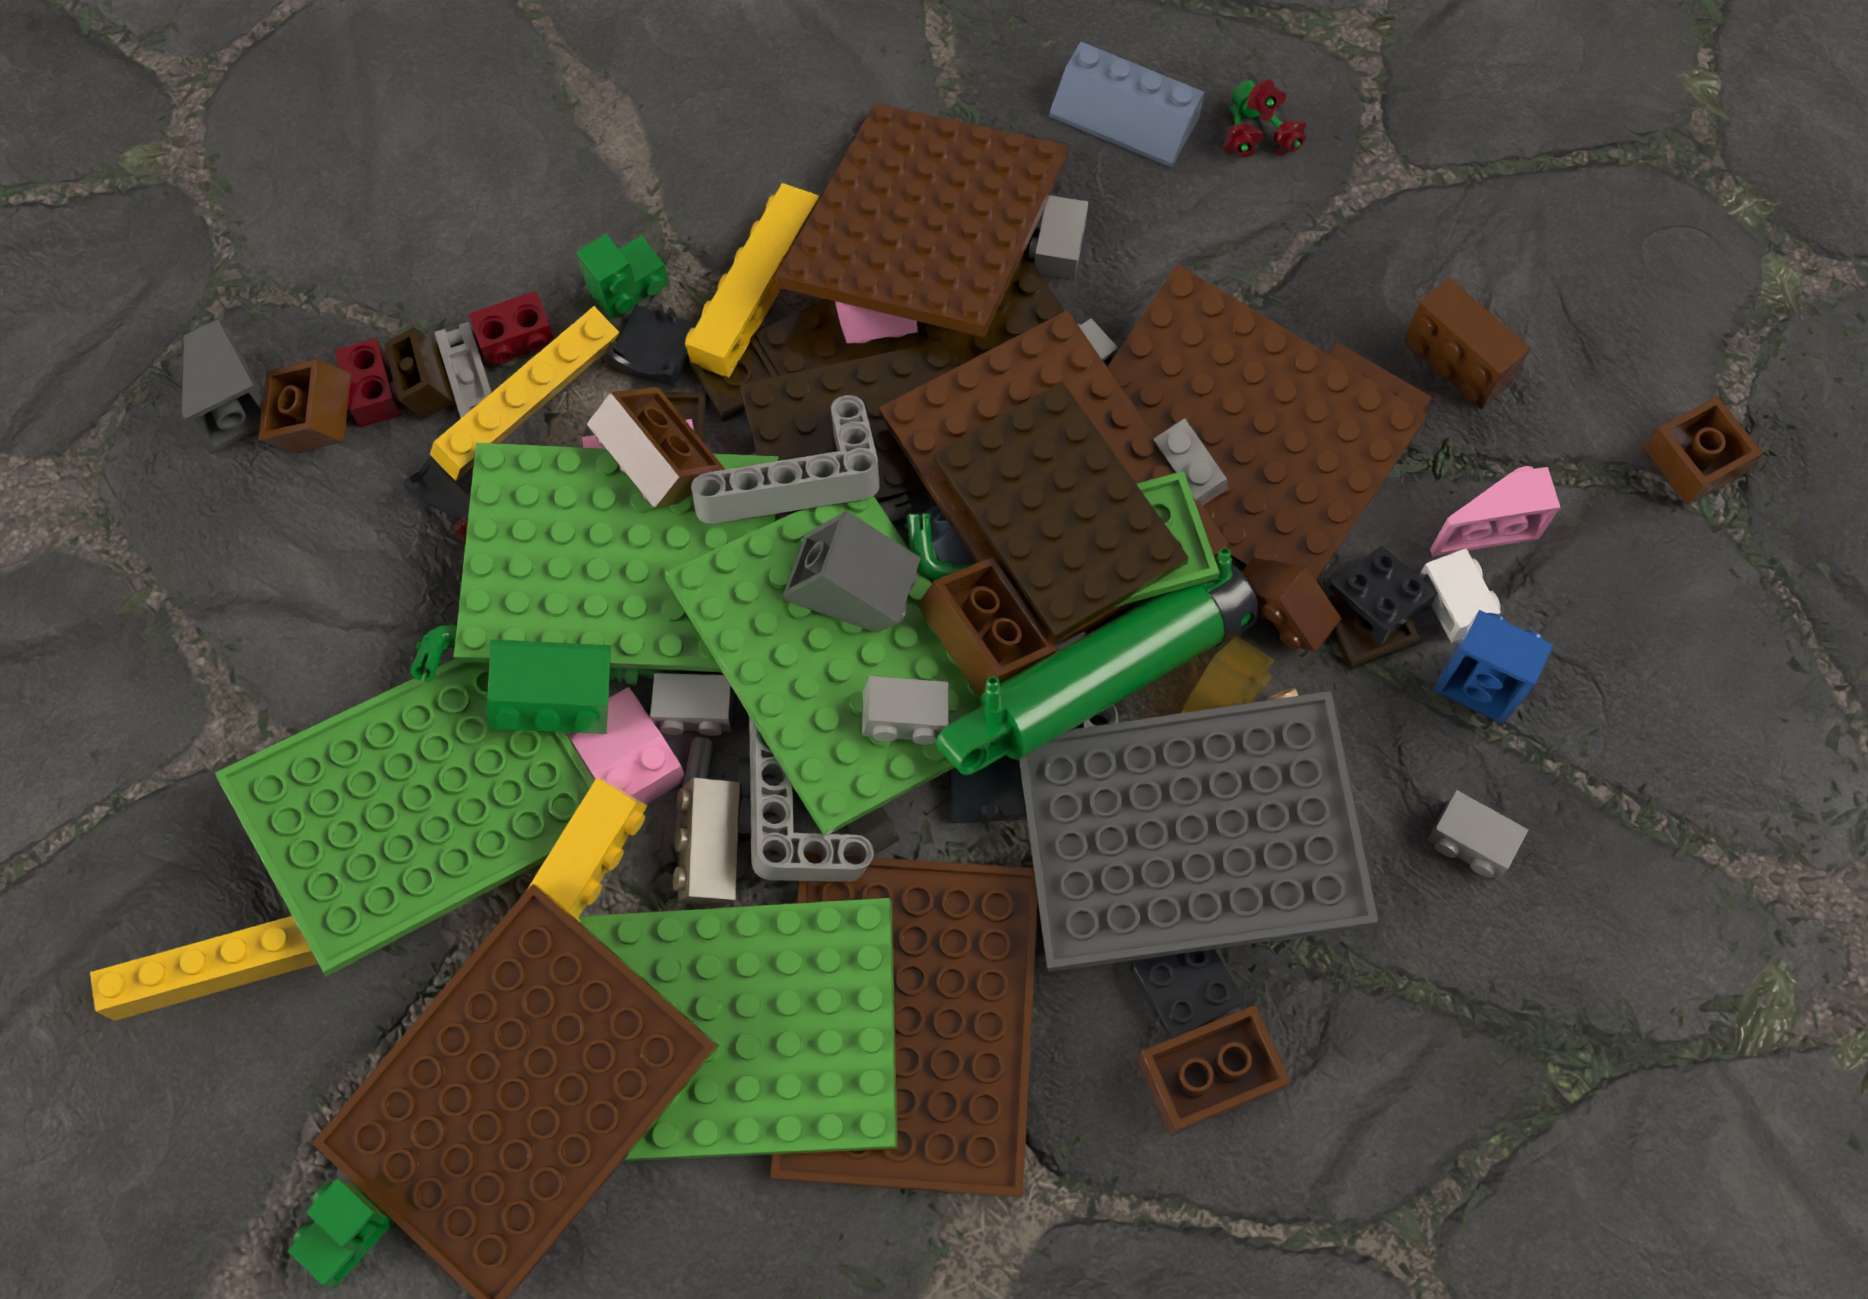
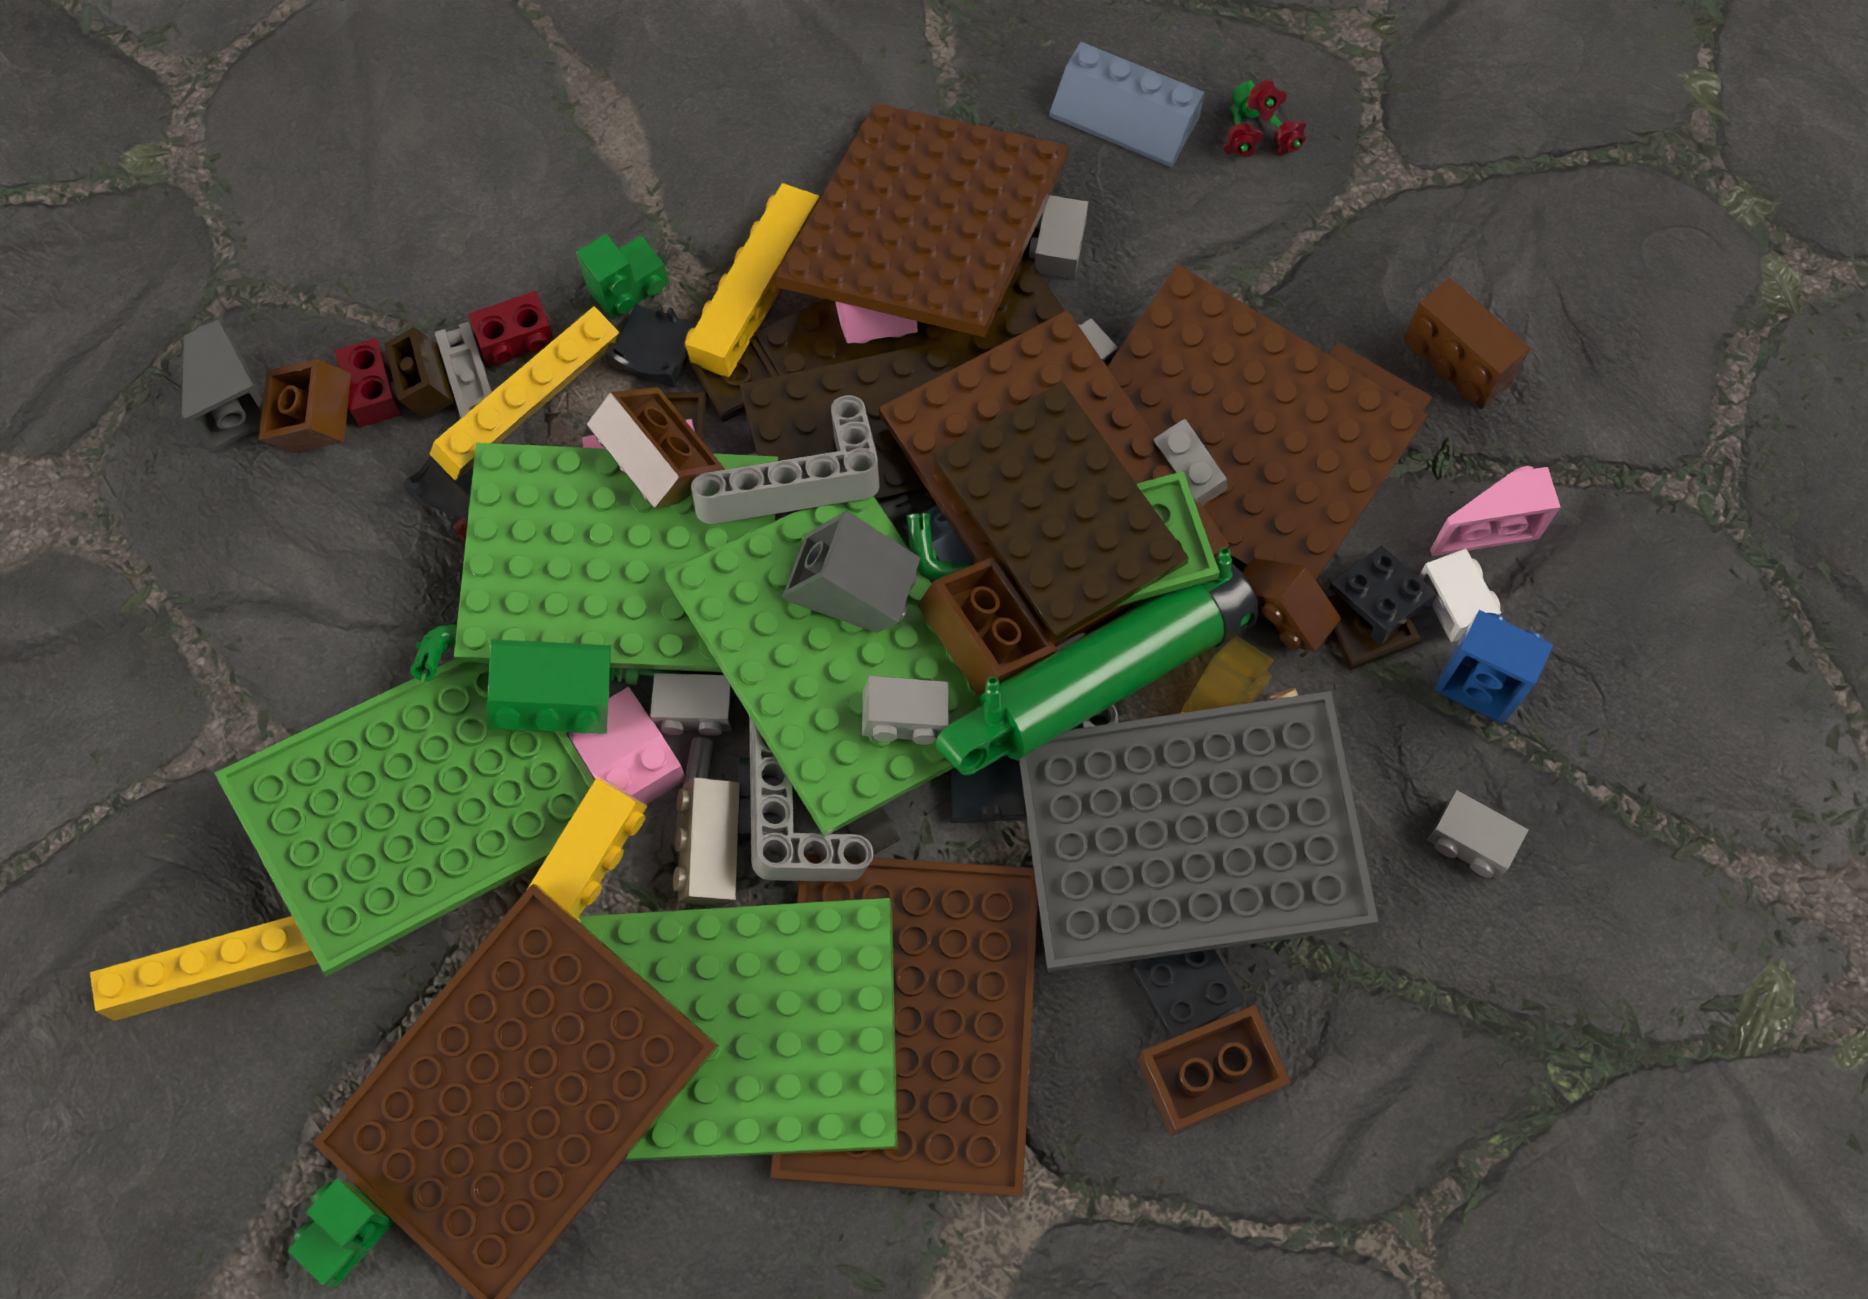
reddish brown brick [1643,396,1763,506] -> none

